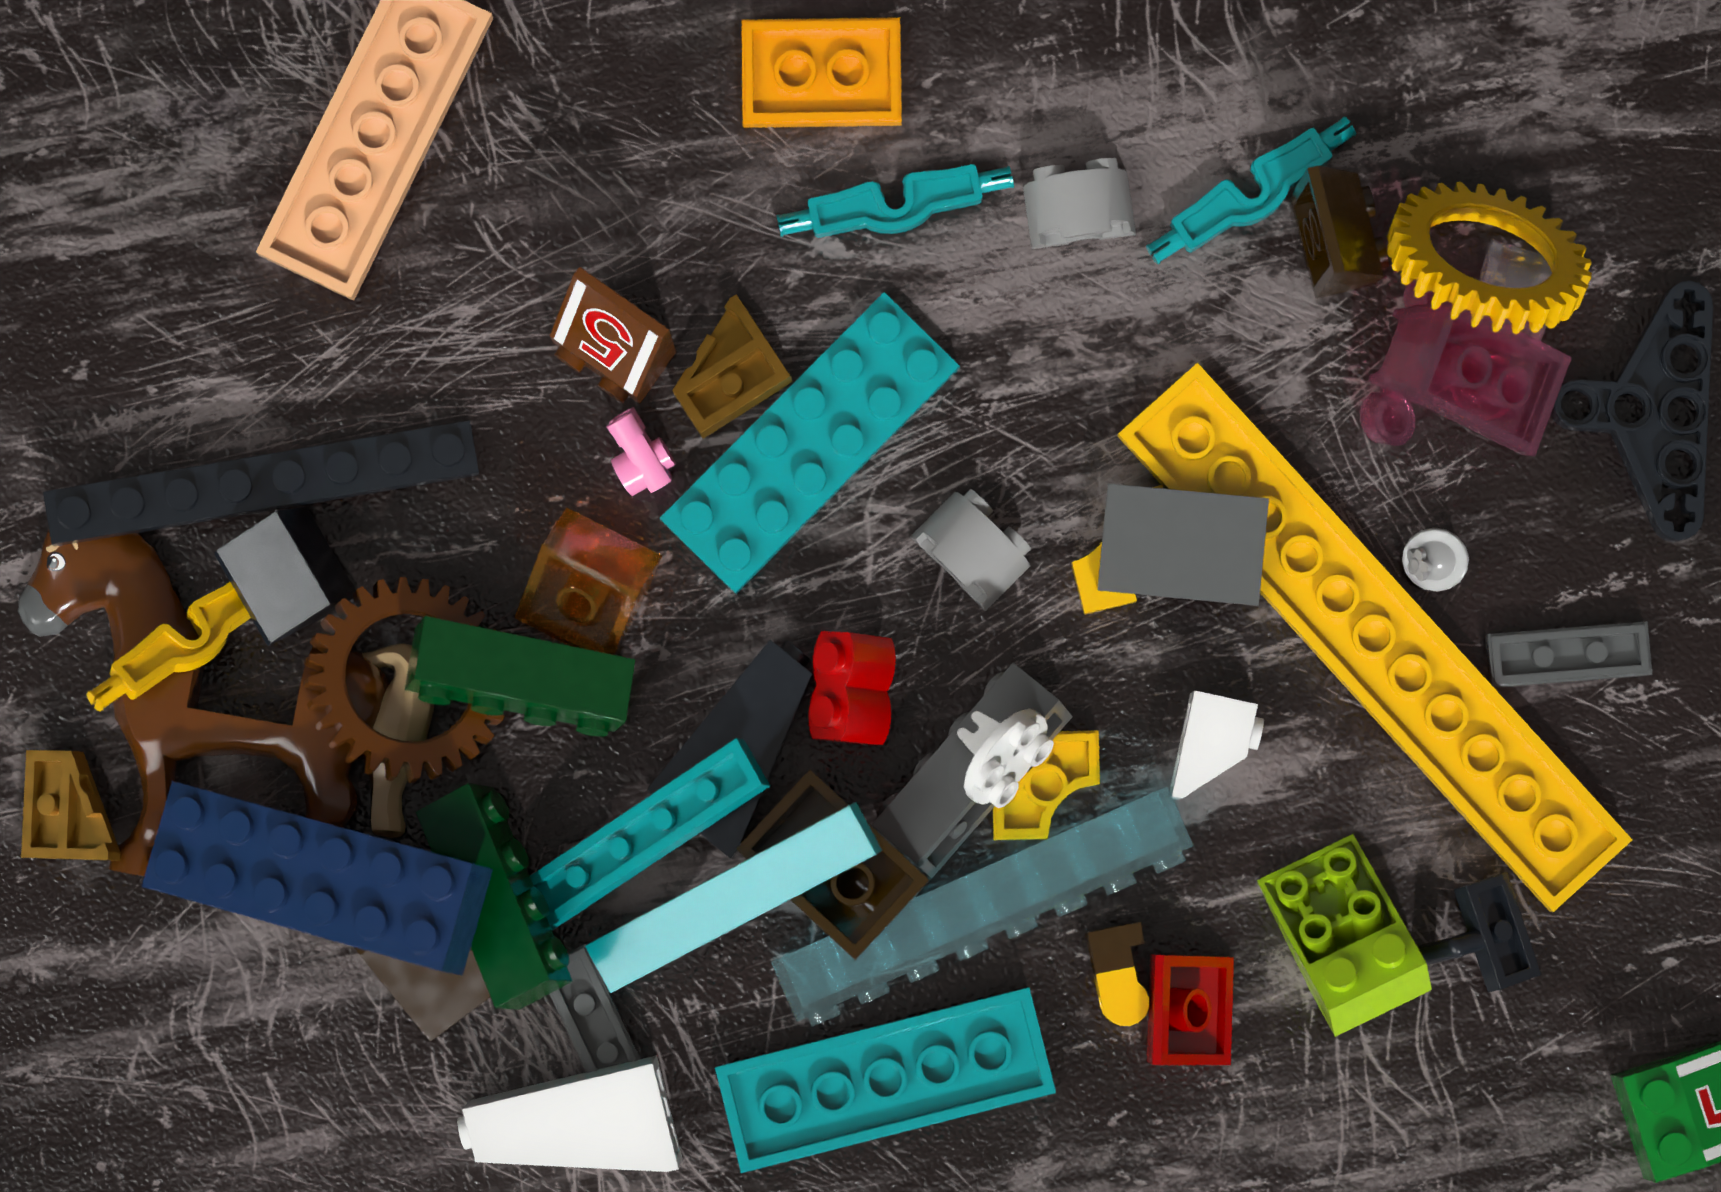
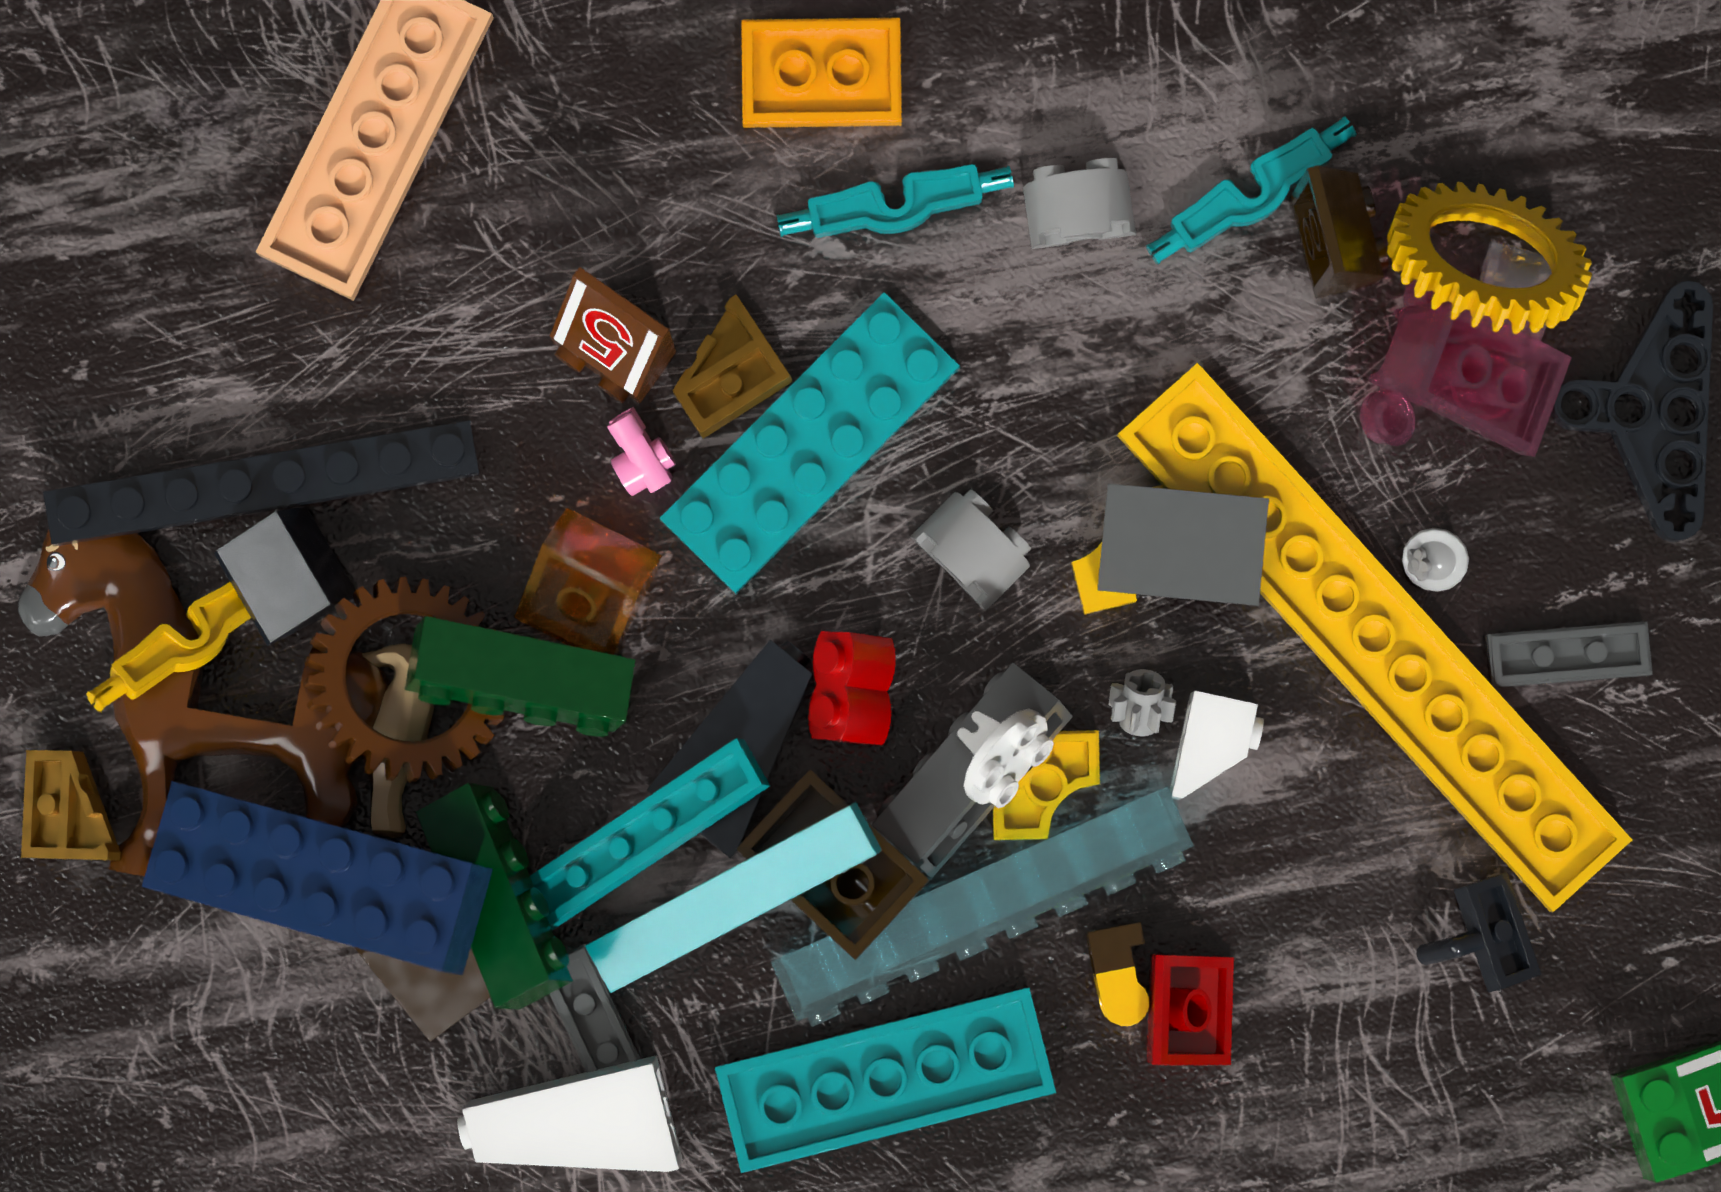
lime slope [1257,834,1432,1037] -> none
none -> light grey gear [1108,669,1176,736]

